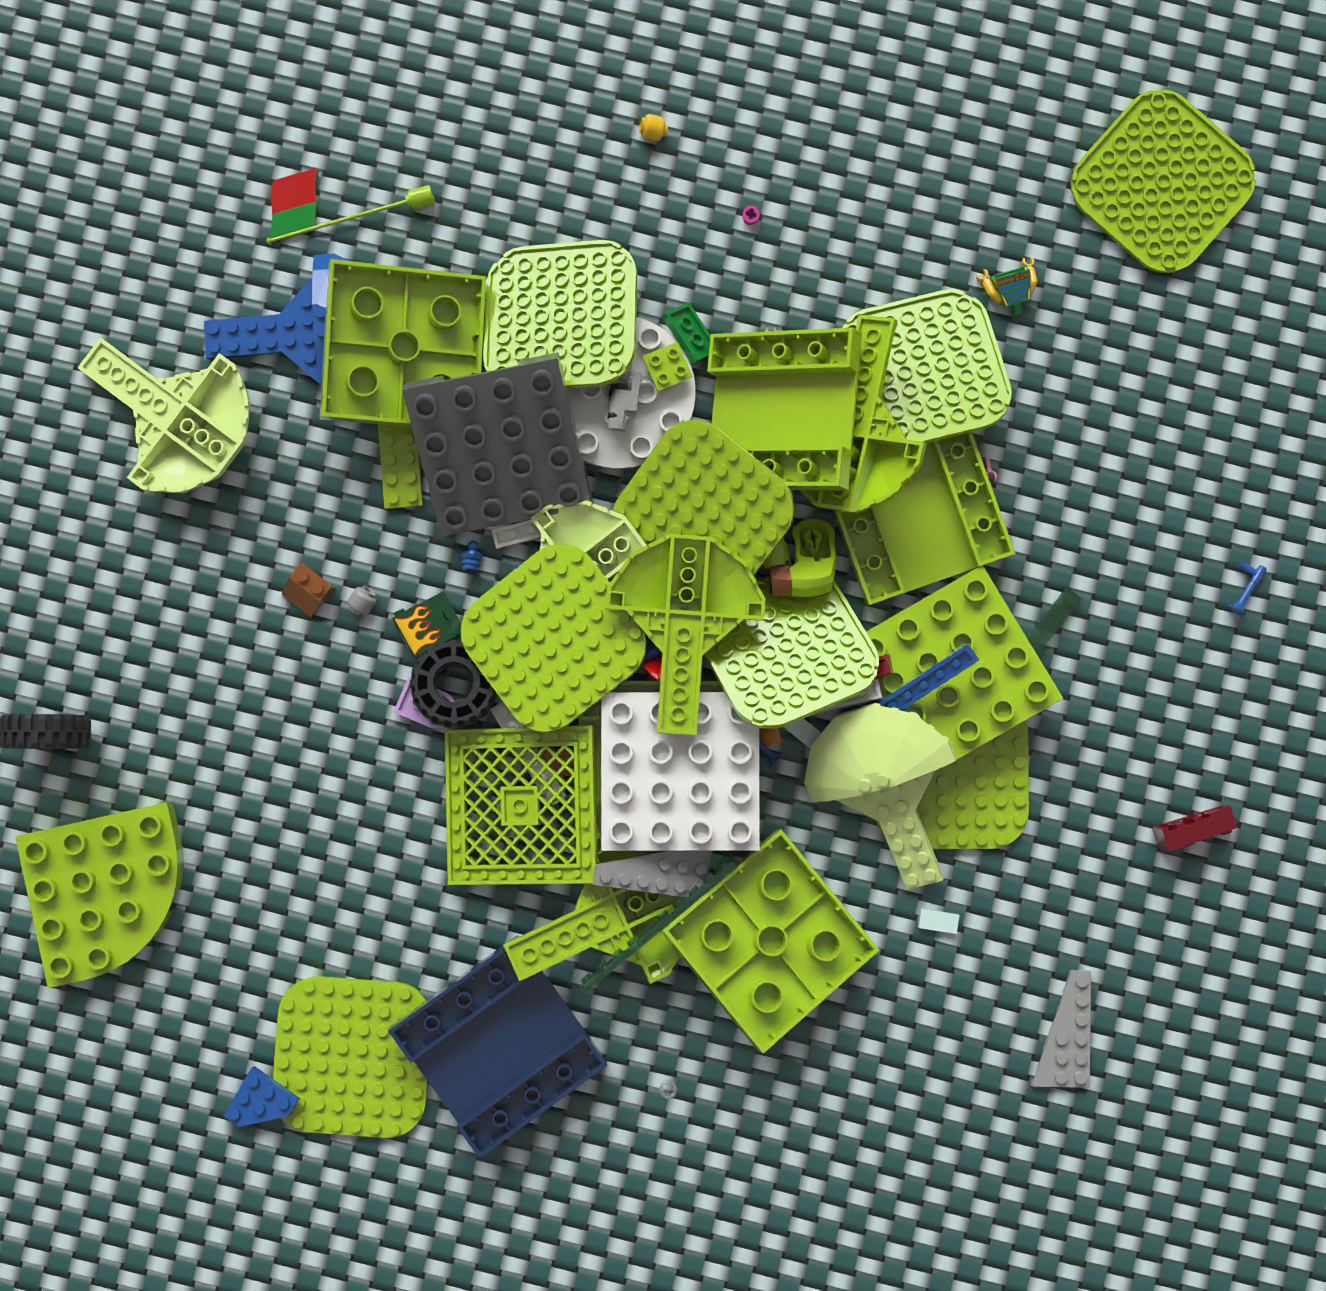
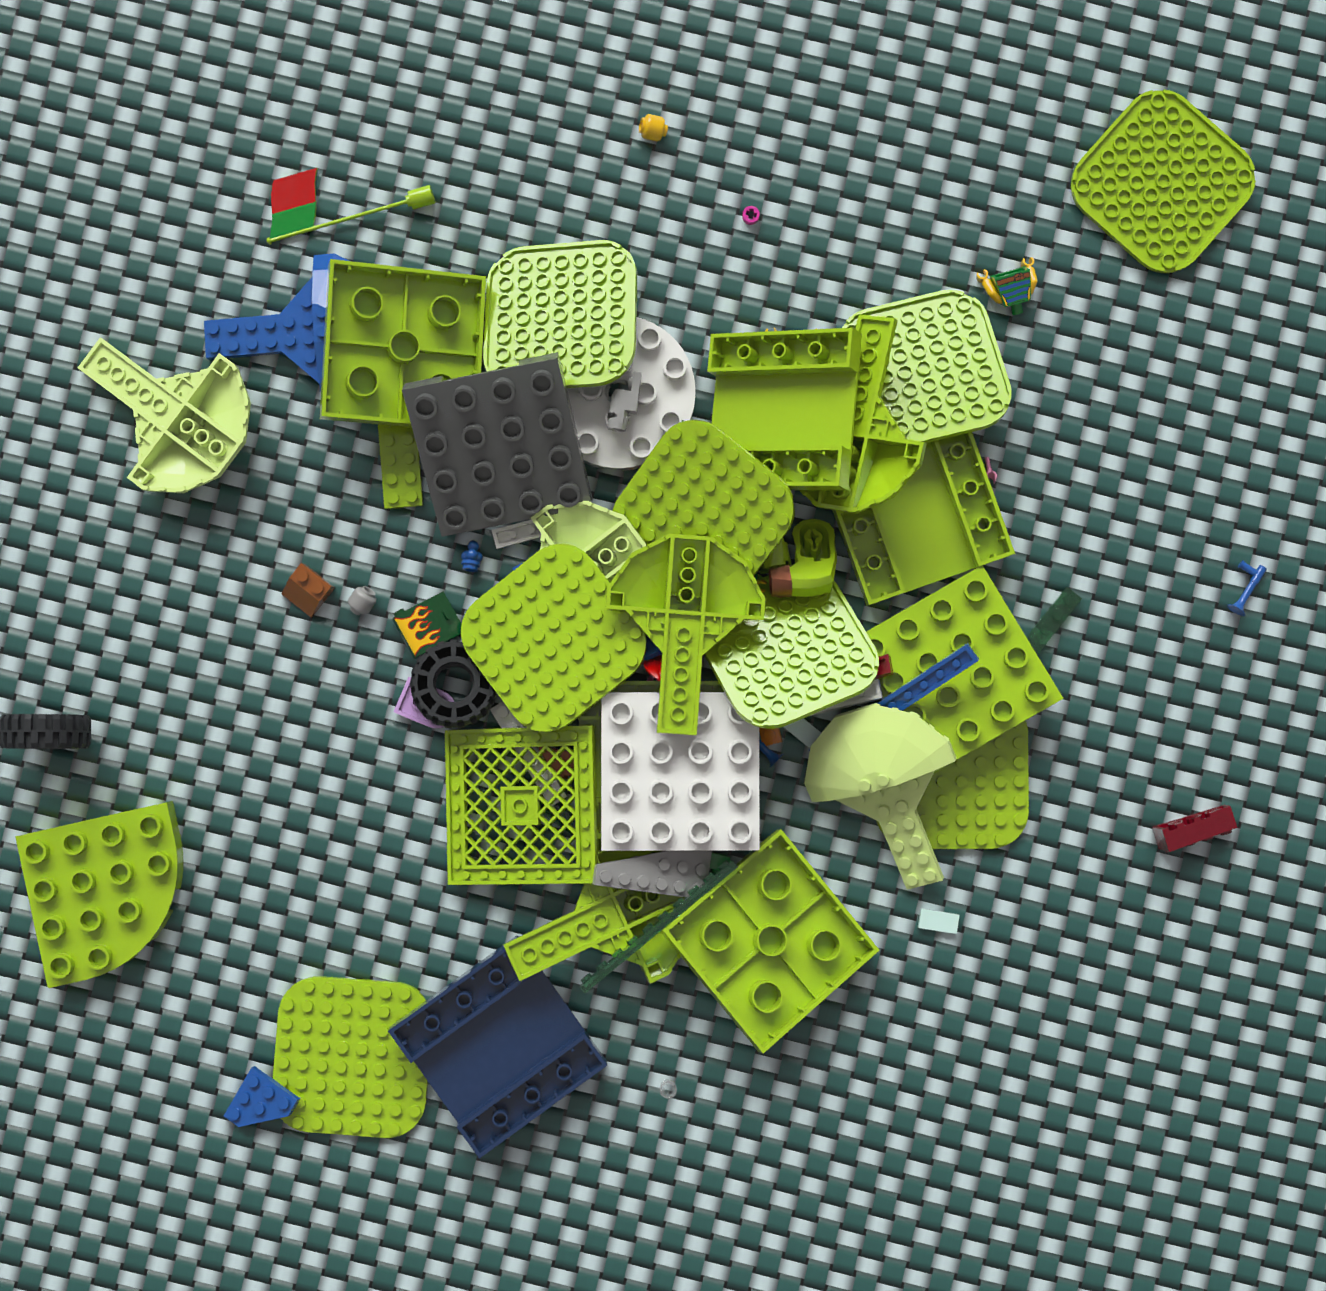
lime hinge [642,342,693,392] -> none
green plate [661,303,711,365] -> none
light grey wing [1030,970,1091,1088] -> none

